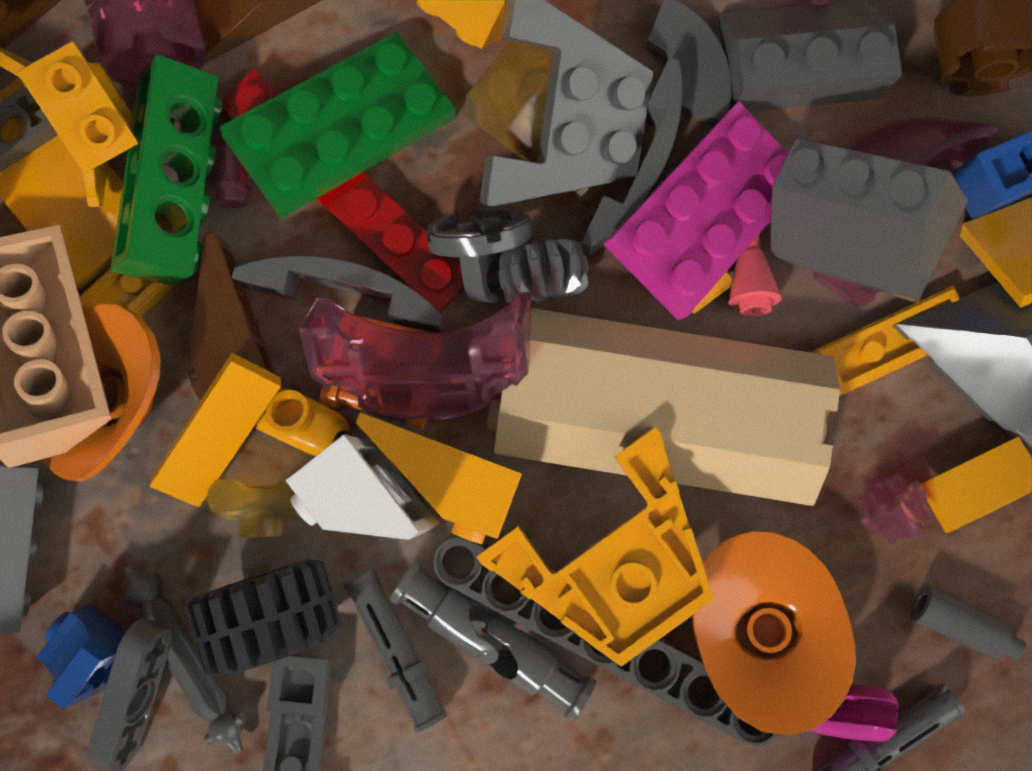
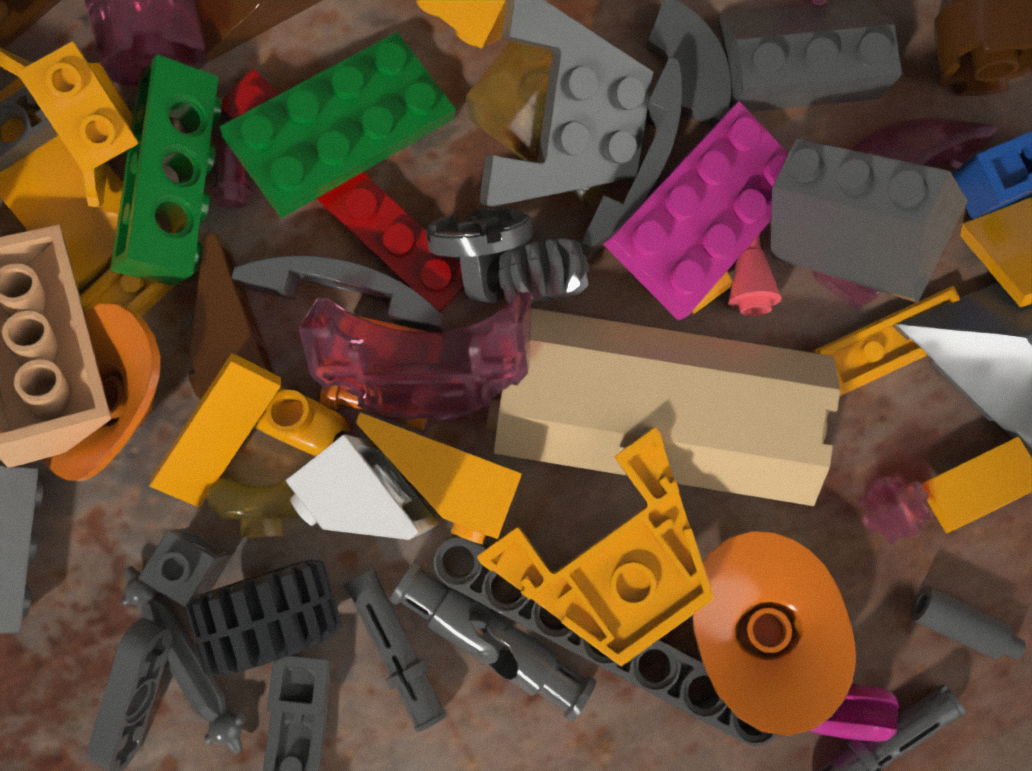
blue arch [36,606,126,710] -> none
none -> dark grey brick [138,528,233,606]

